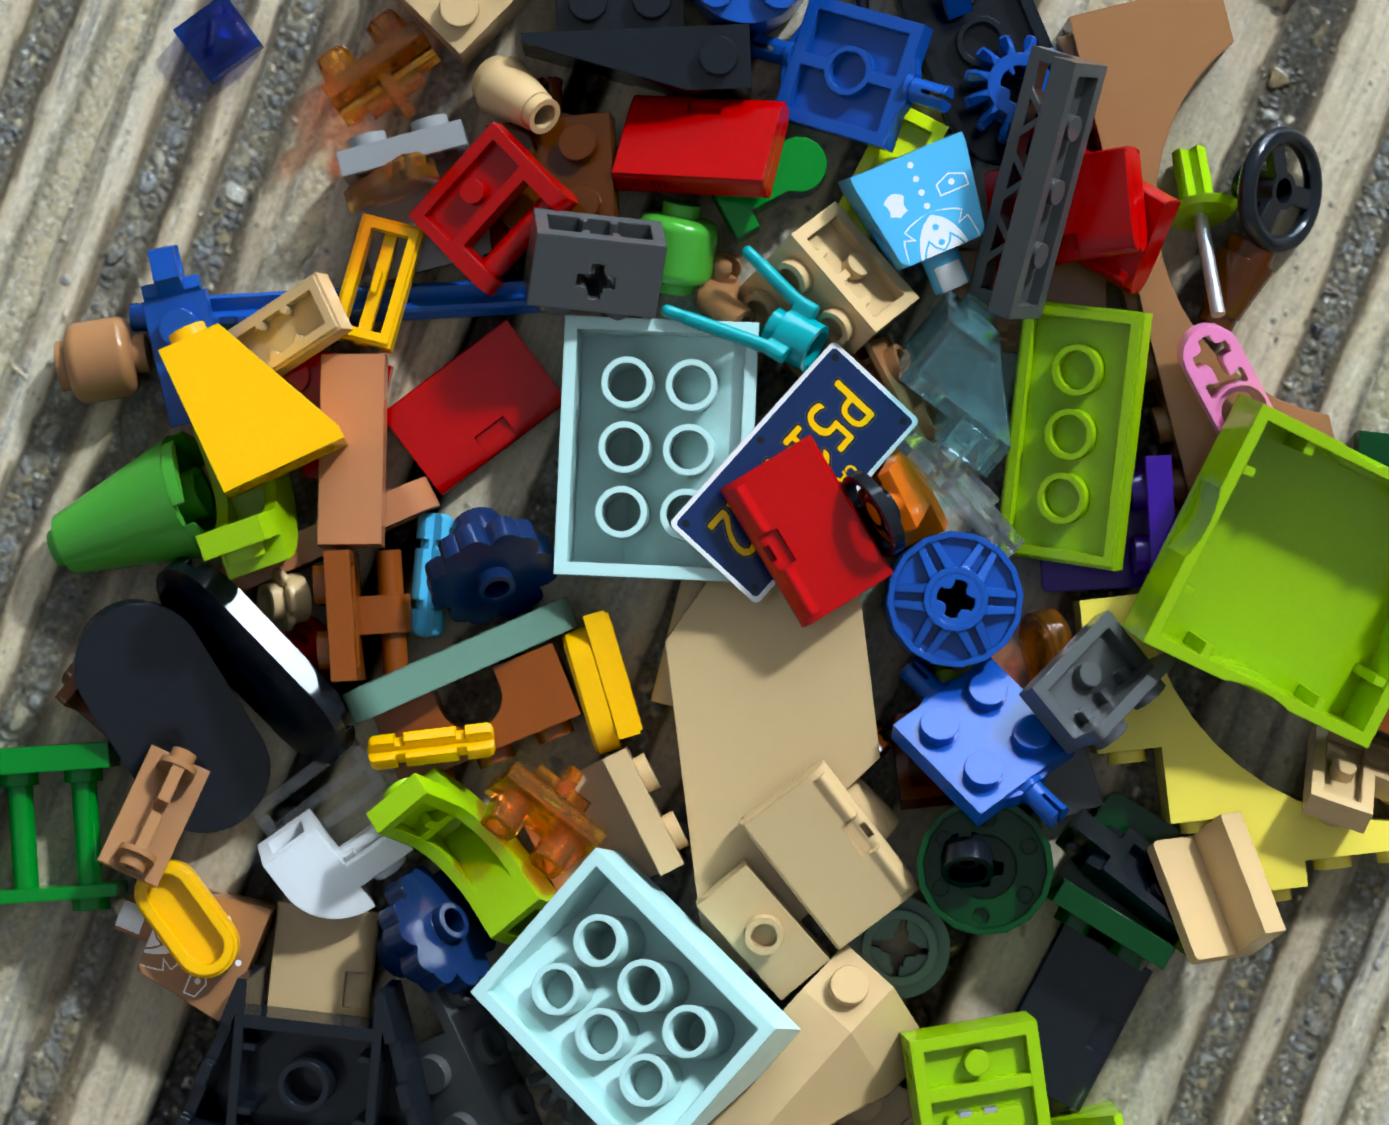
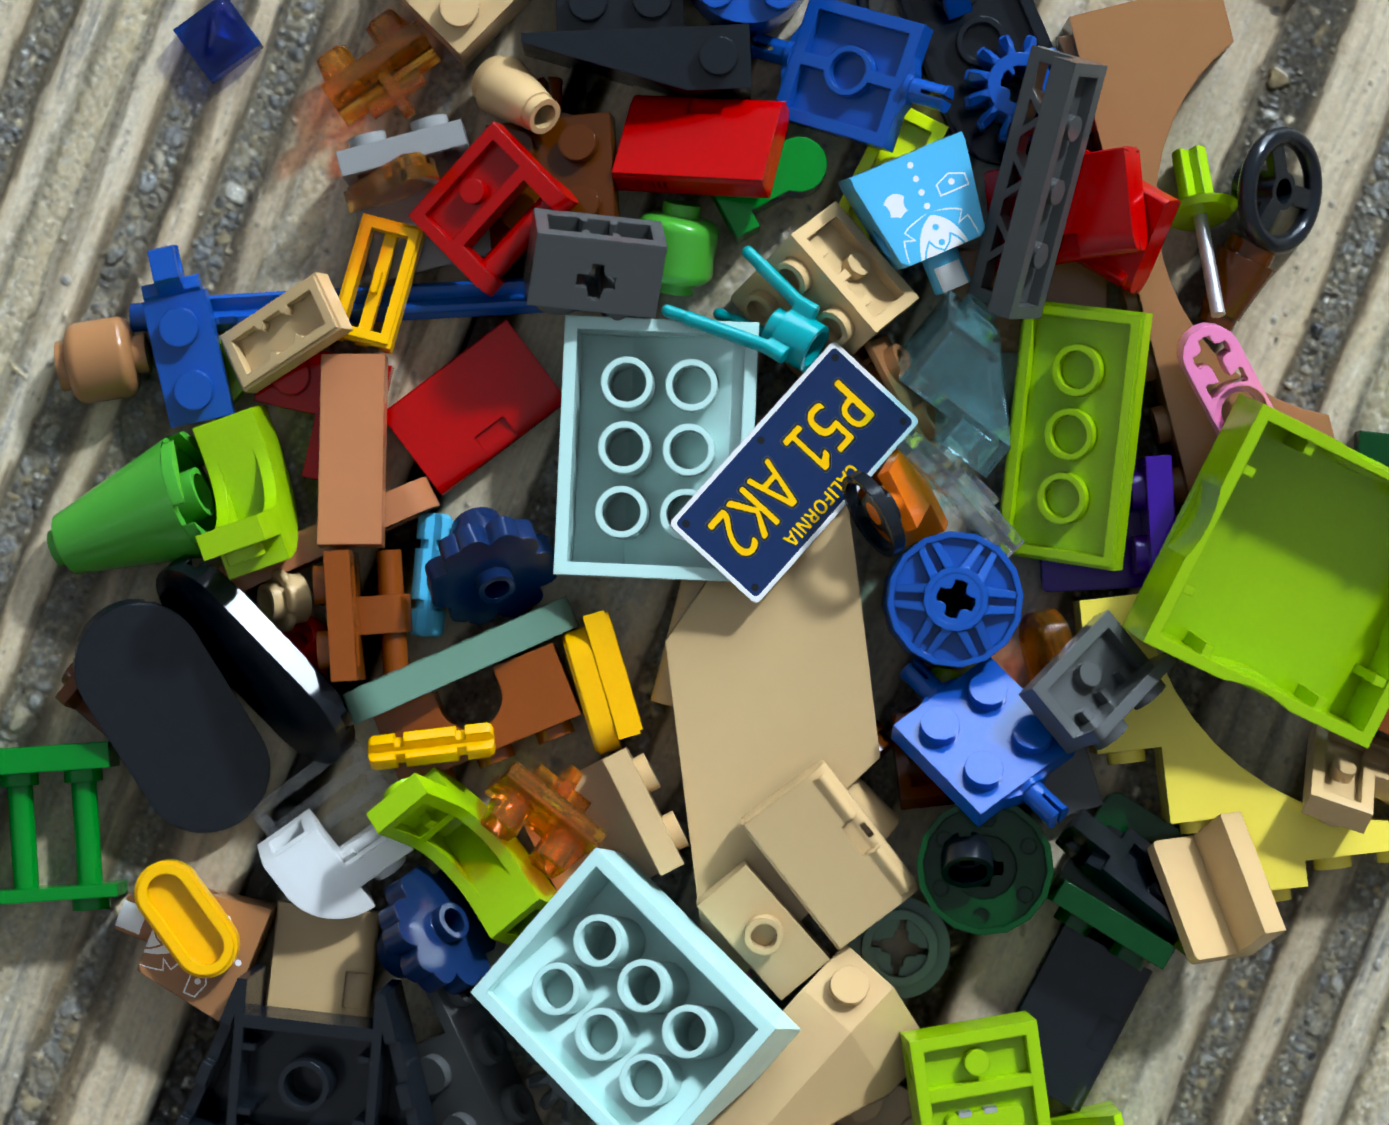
medium nougat hinge [97,745,211,888] -> none
yellow slope [158,321,348,499] -> none
medium nougat arm [696,251,756,322] -> none
red piece [719,434,893,628] -> none

